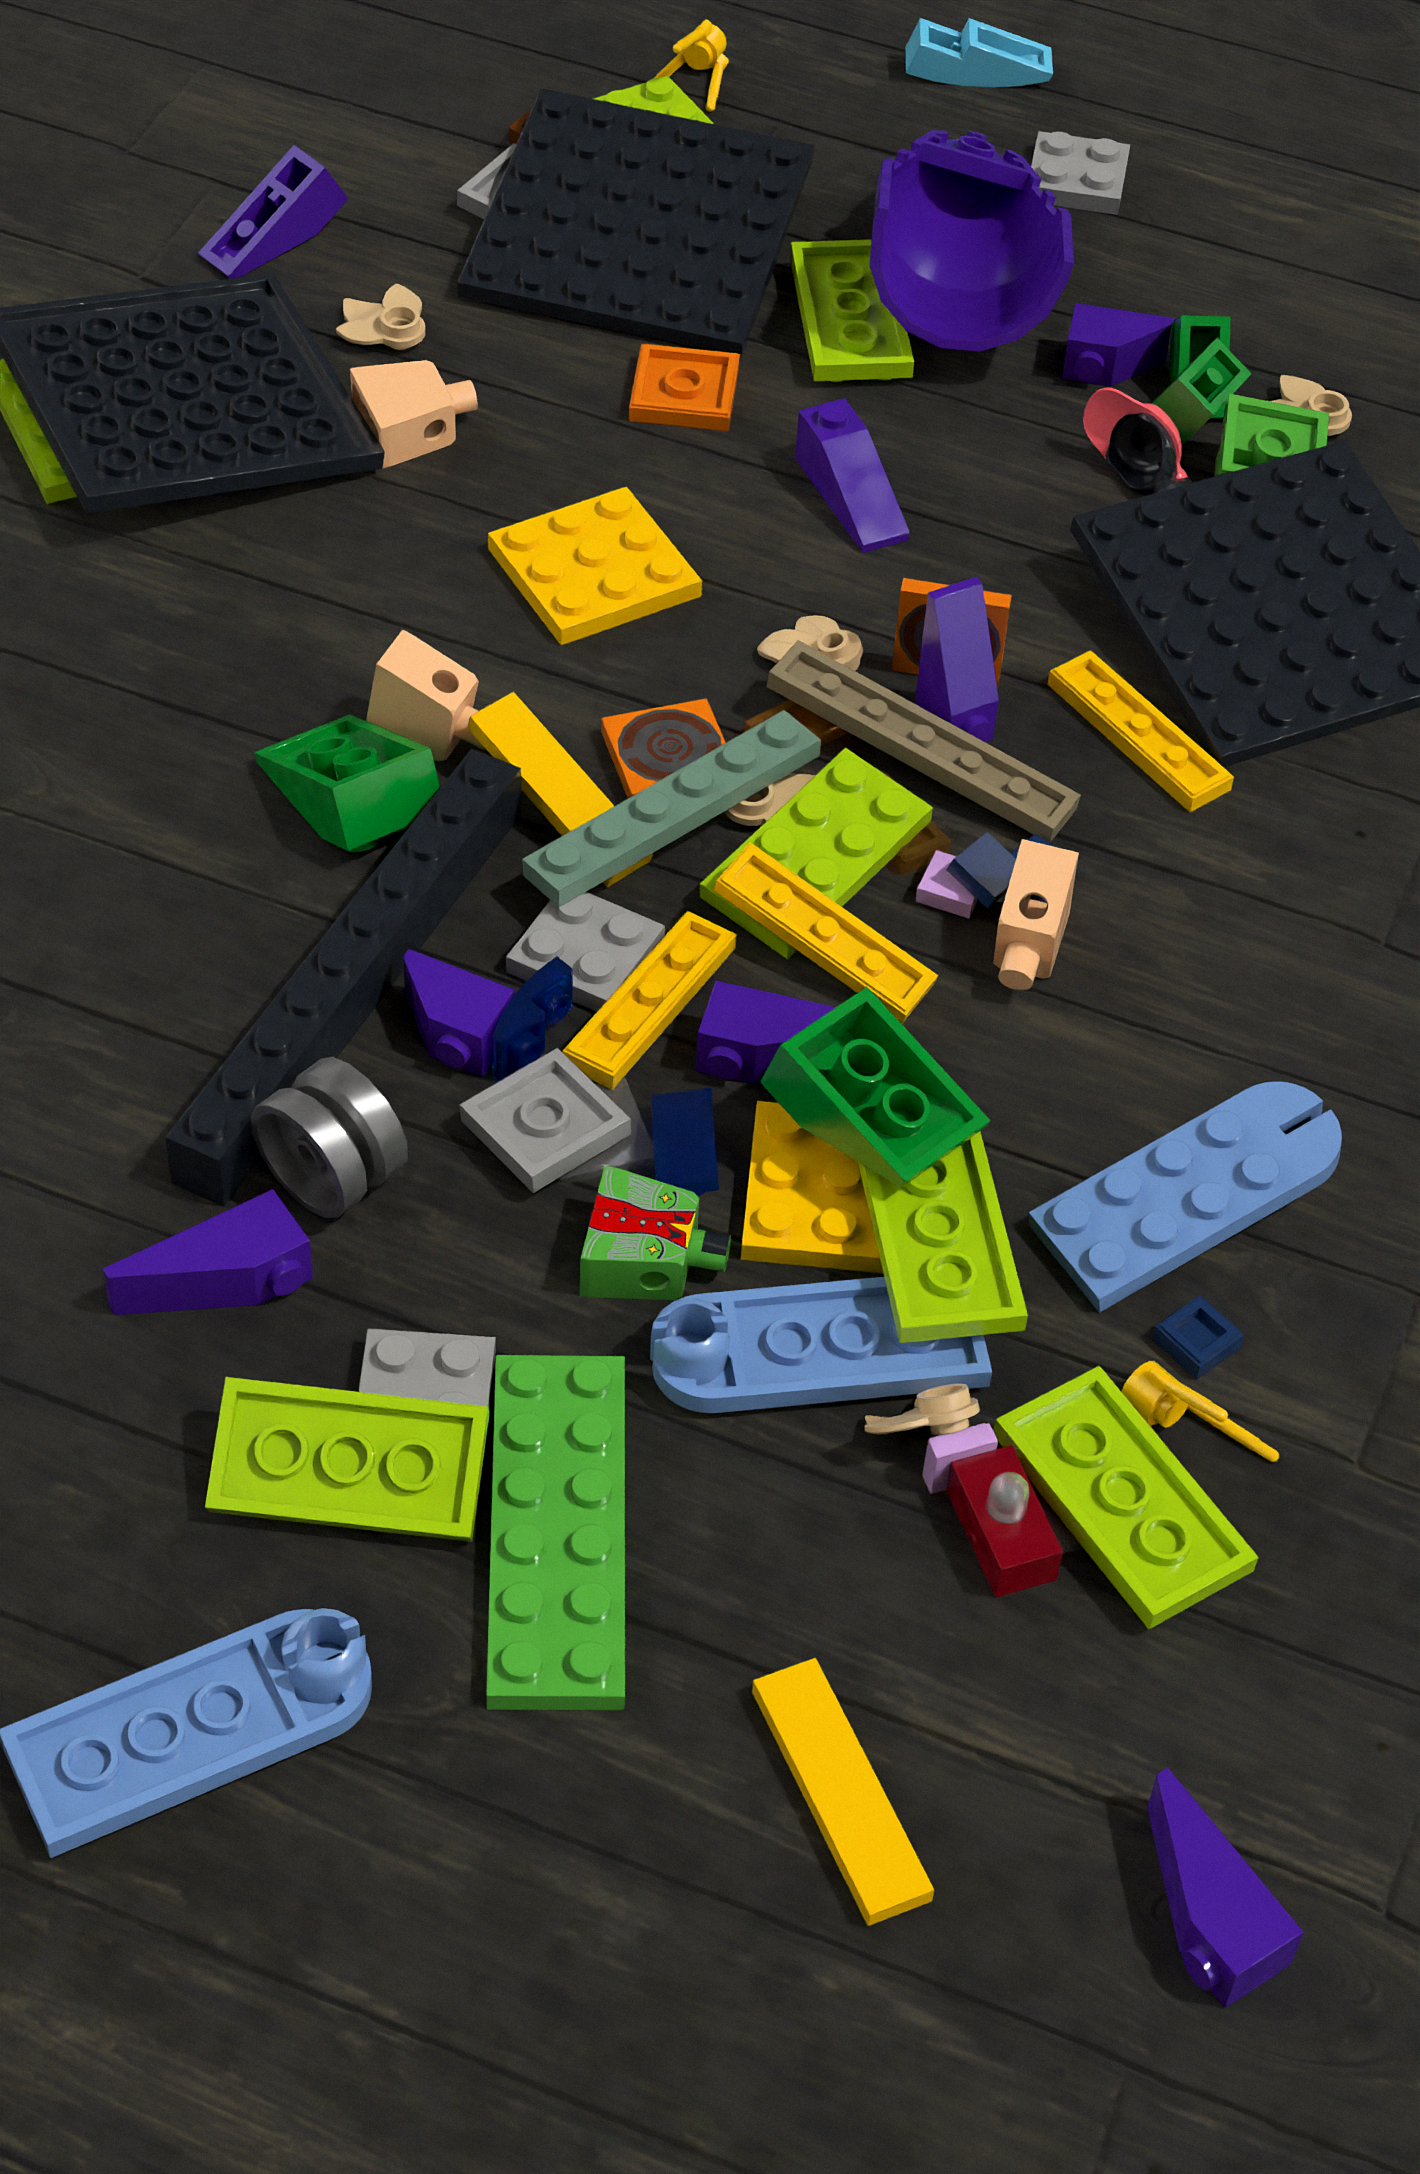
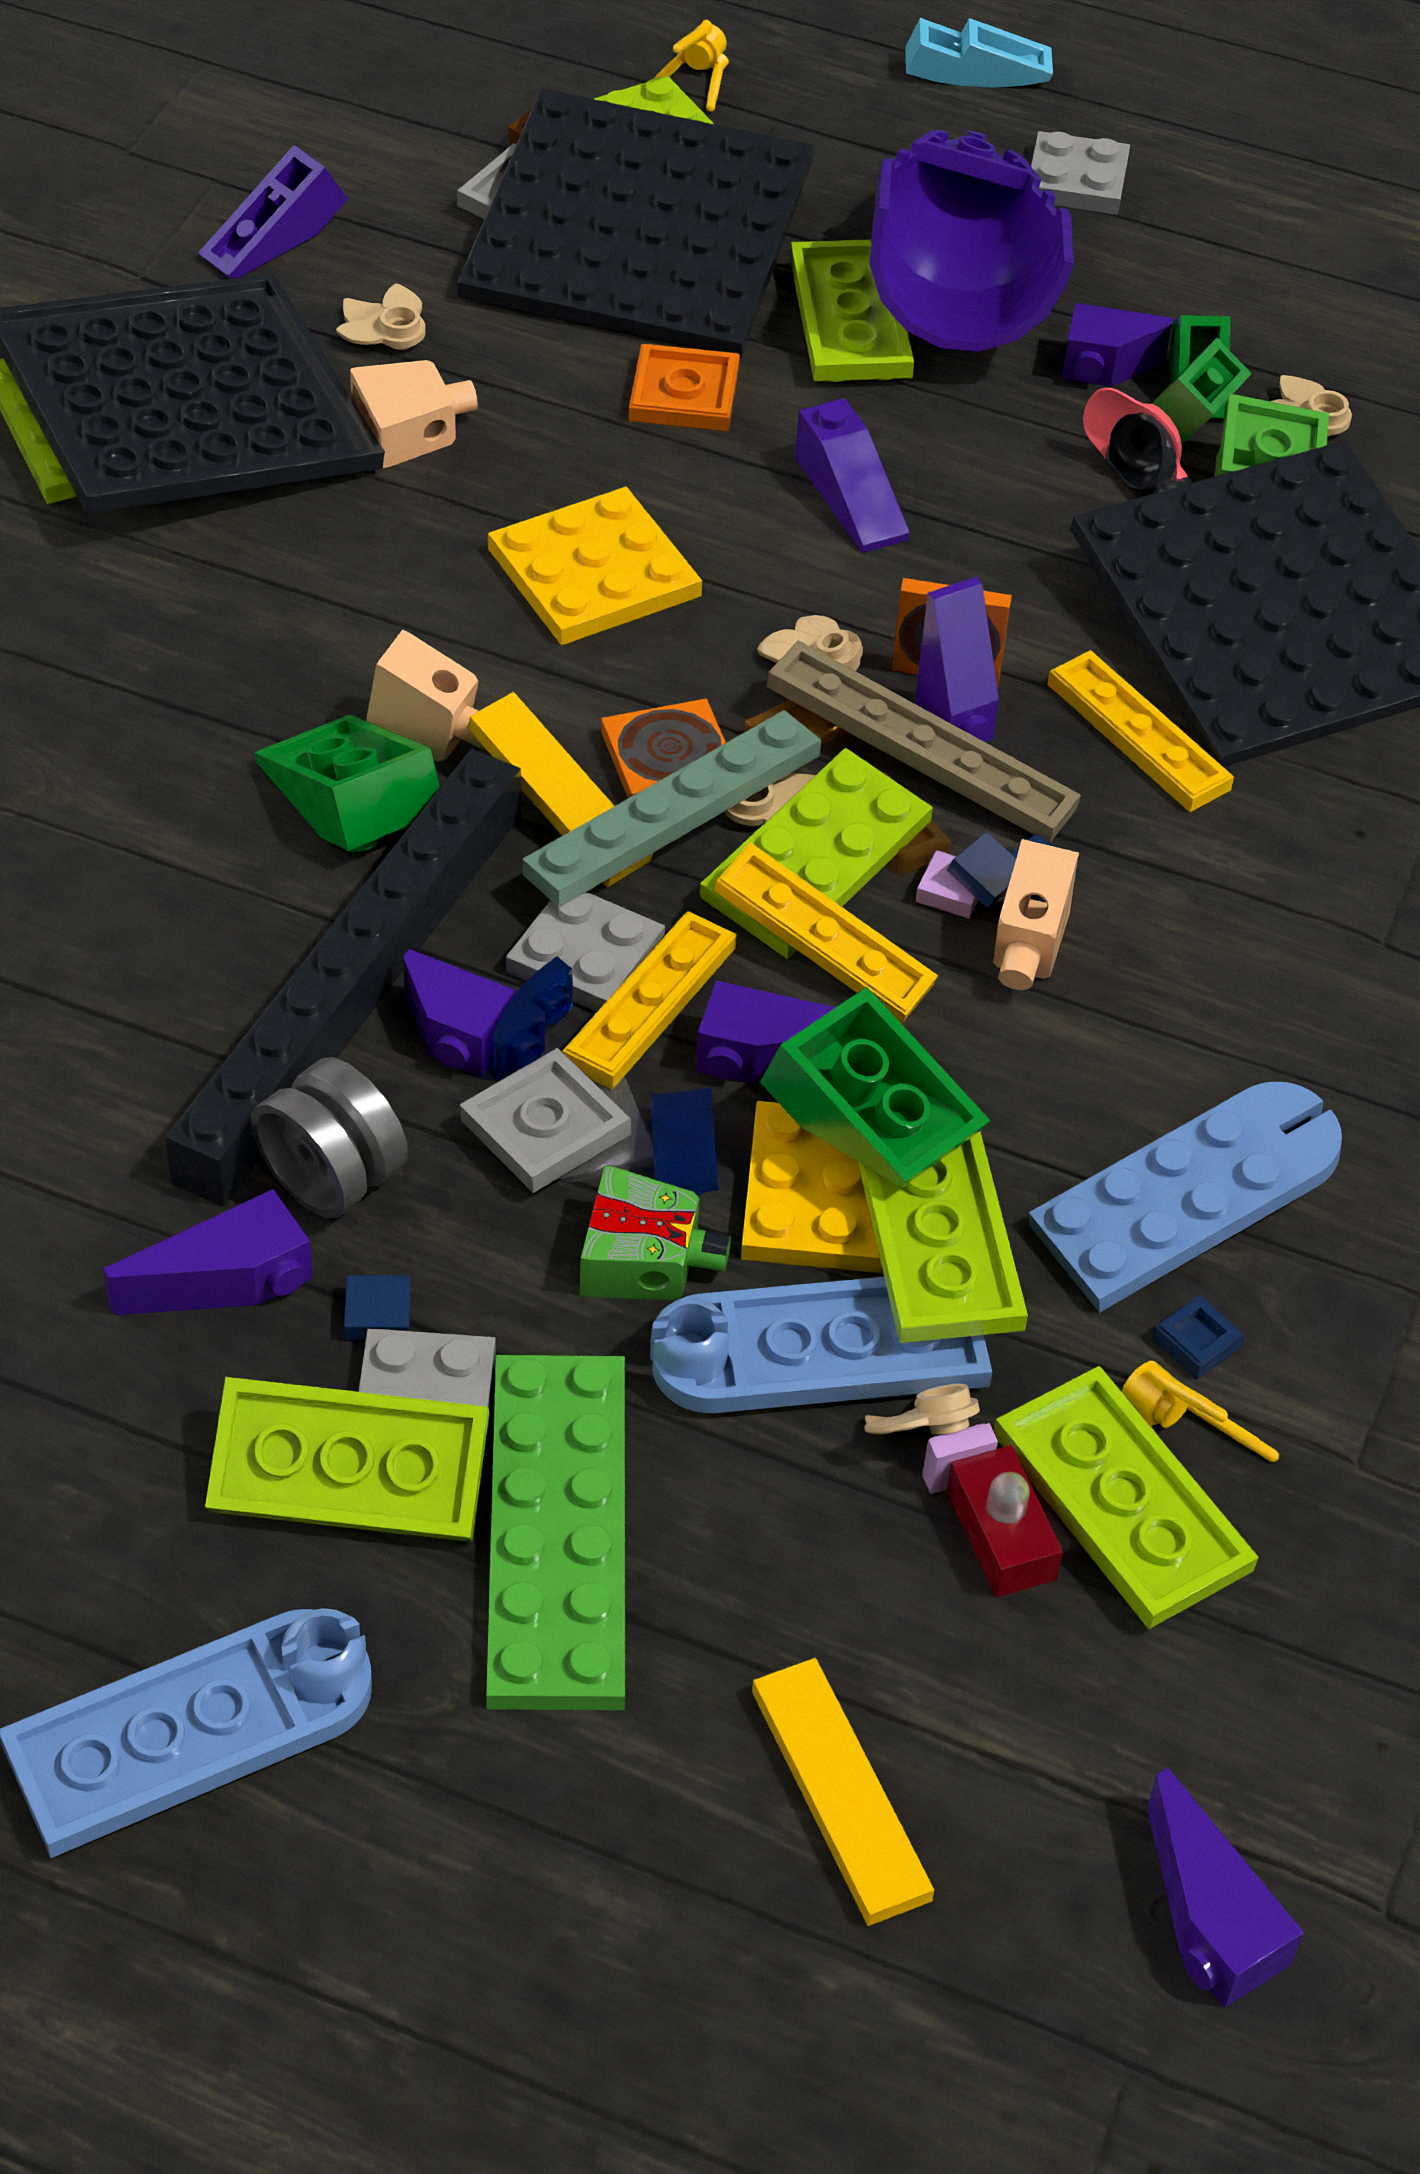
none -> dark blue tile [344,1275,411,1340]

